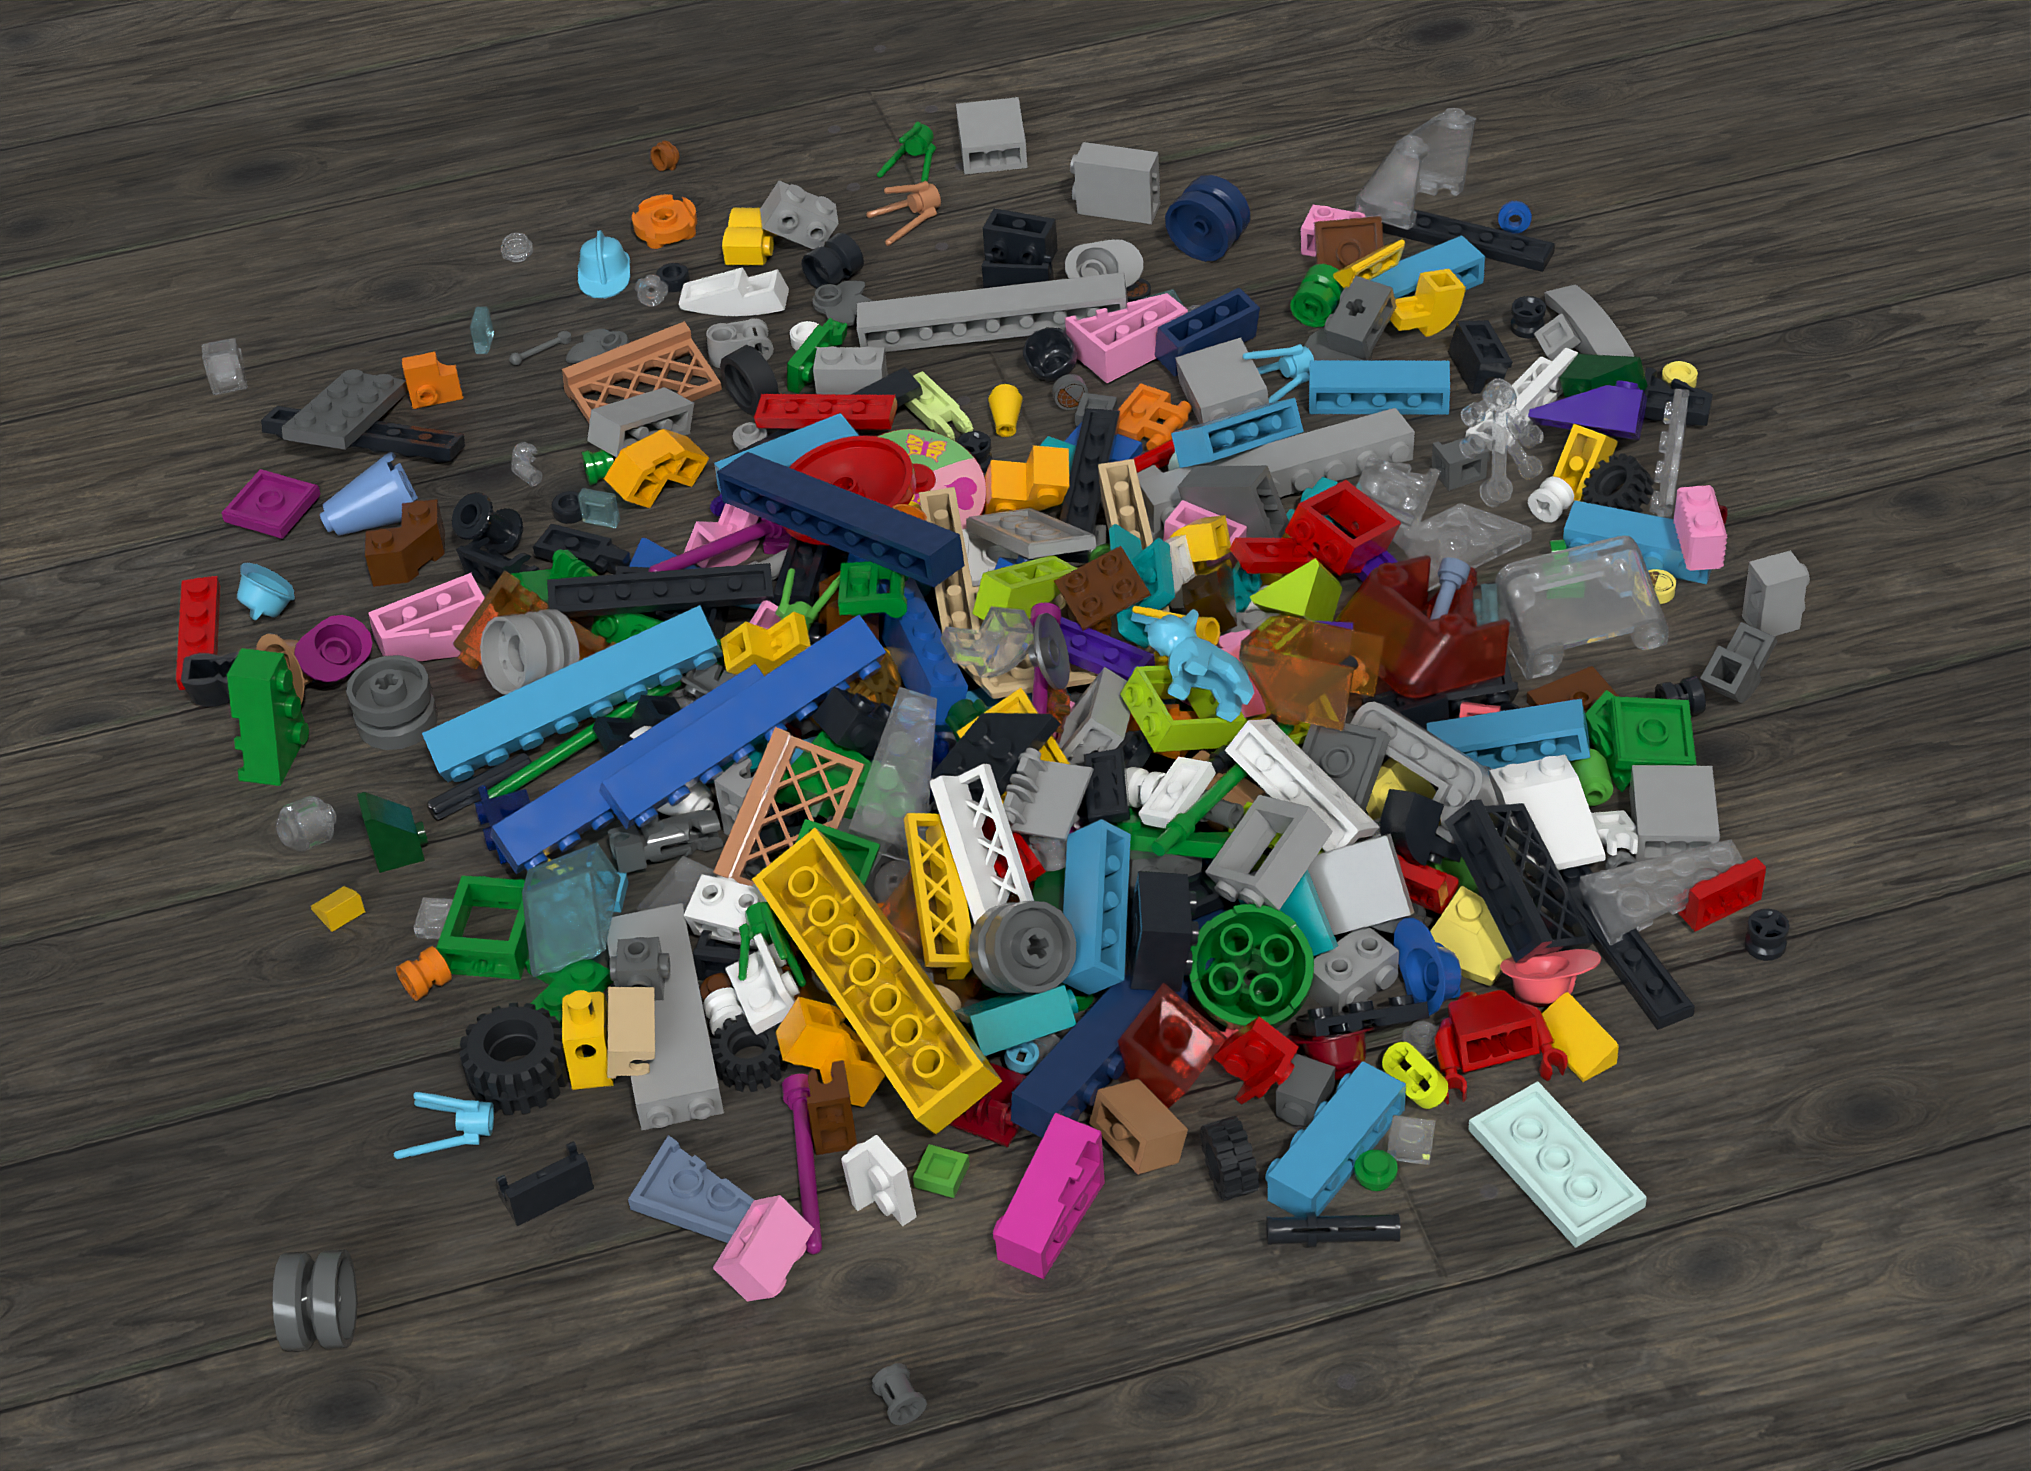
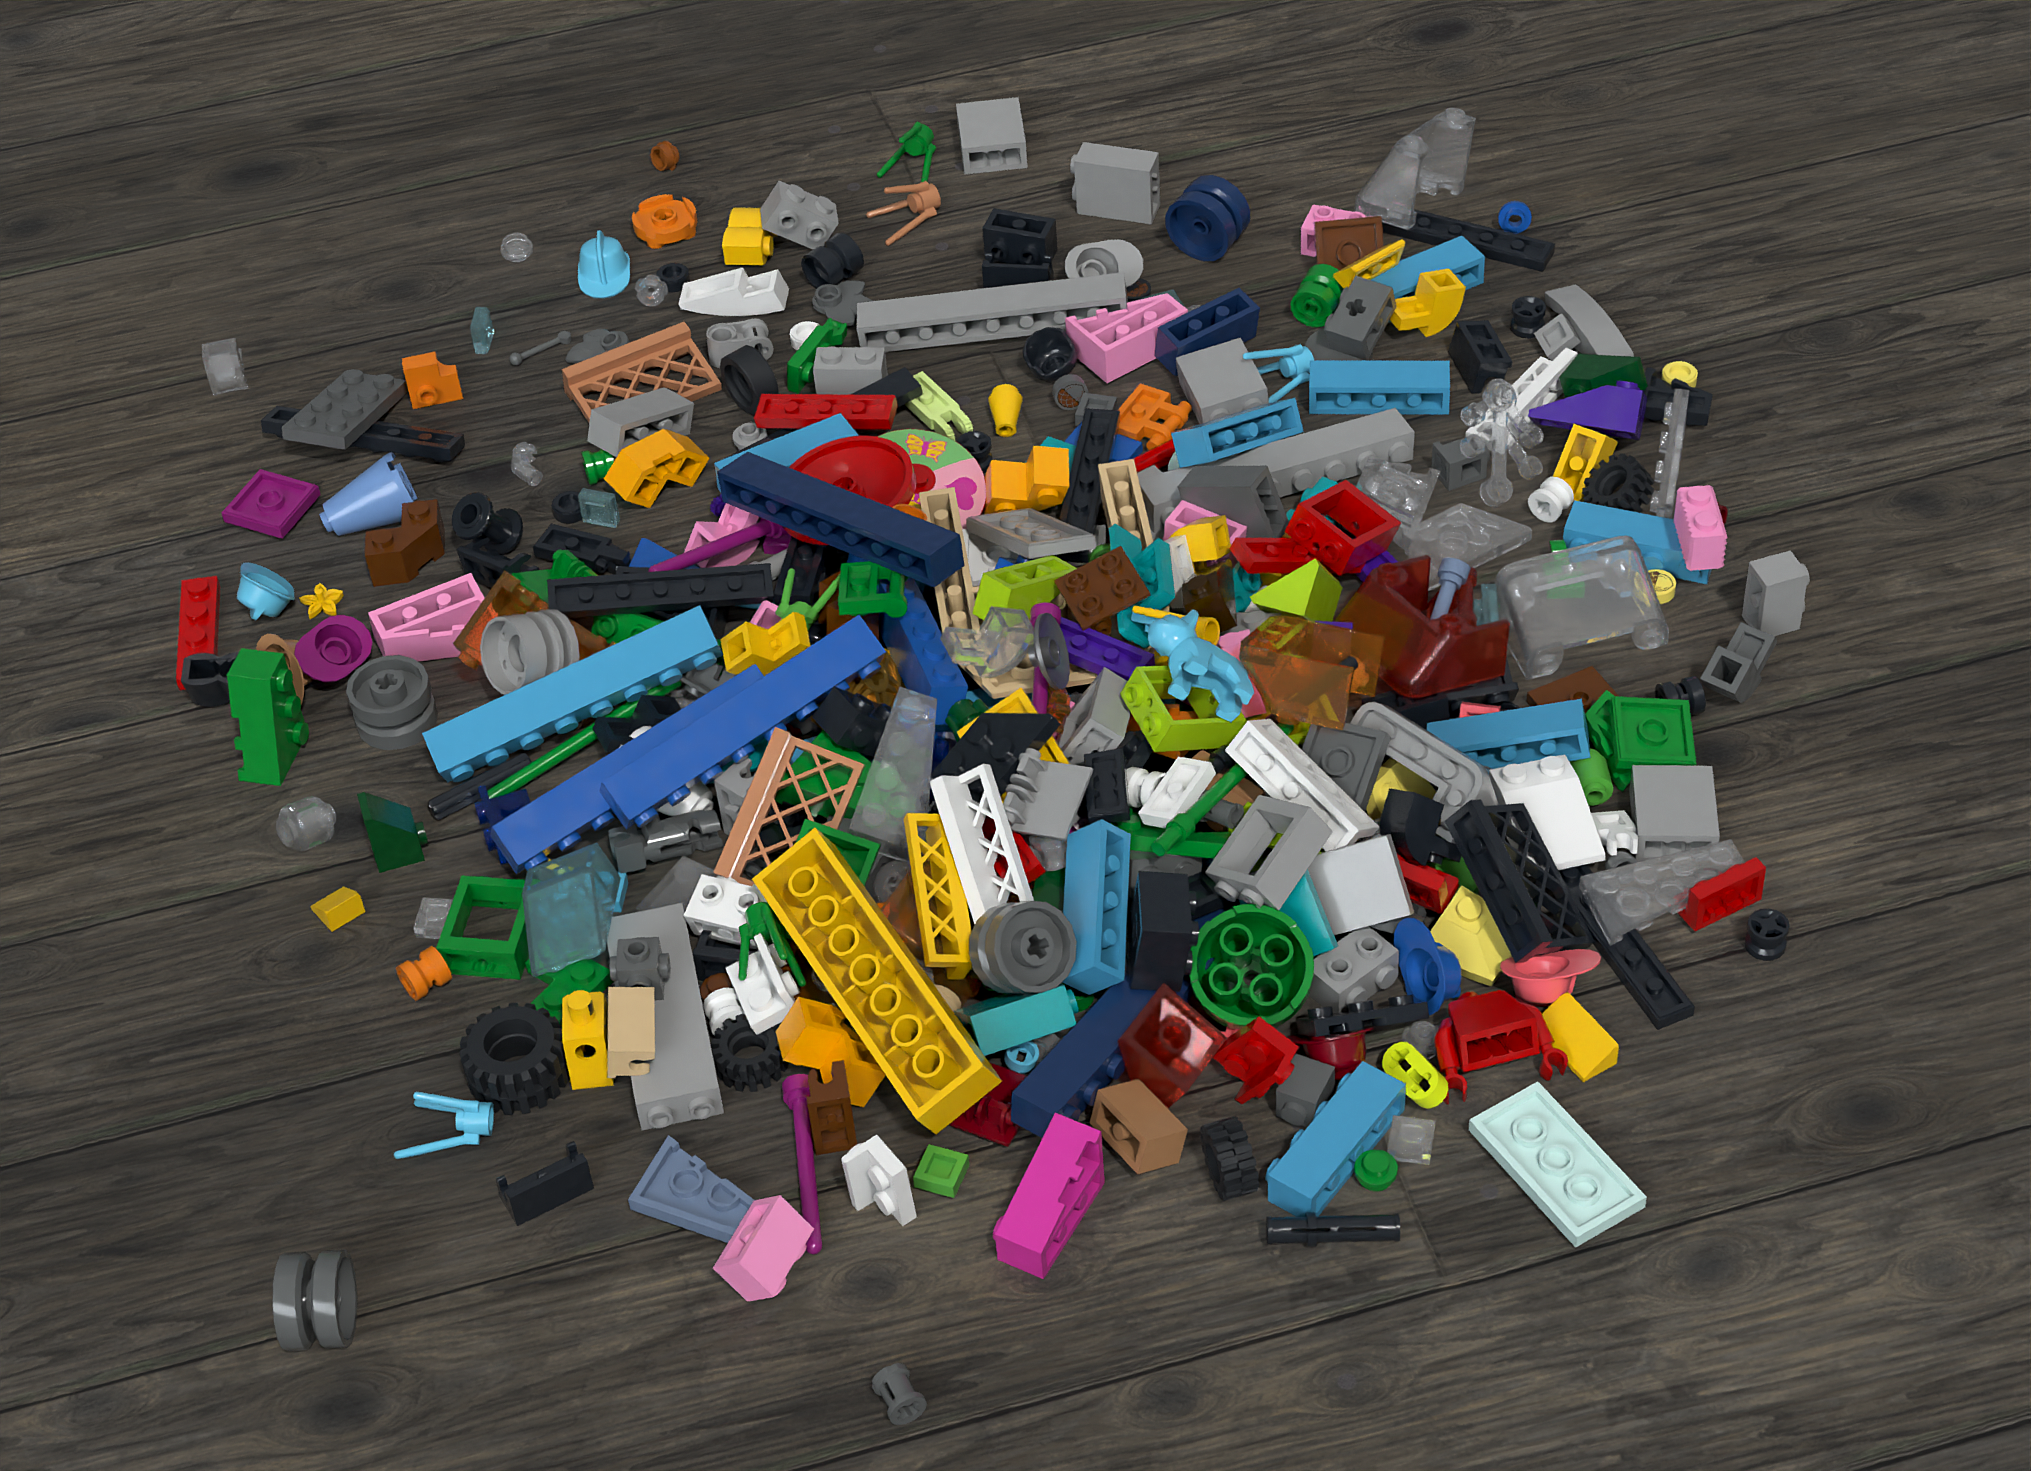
none -> yellow plant [299,583,344,619]

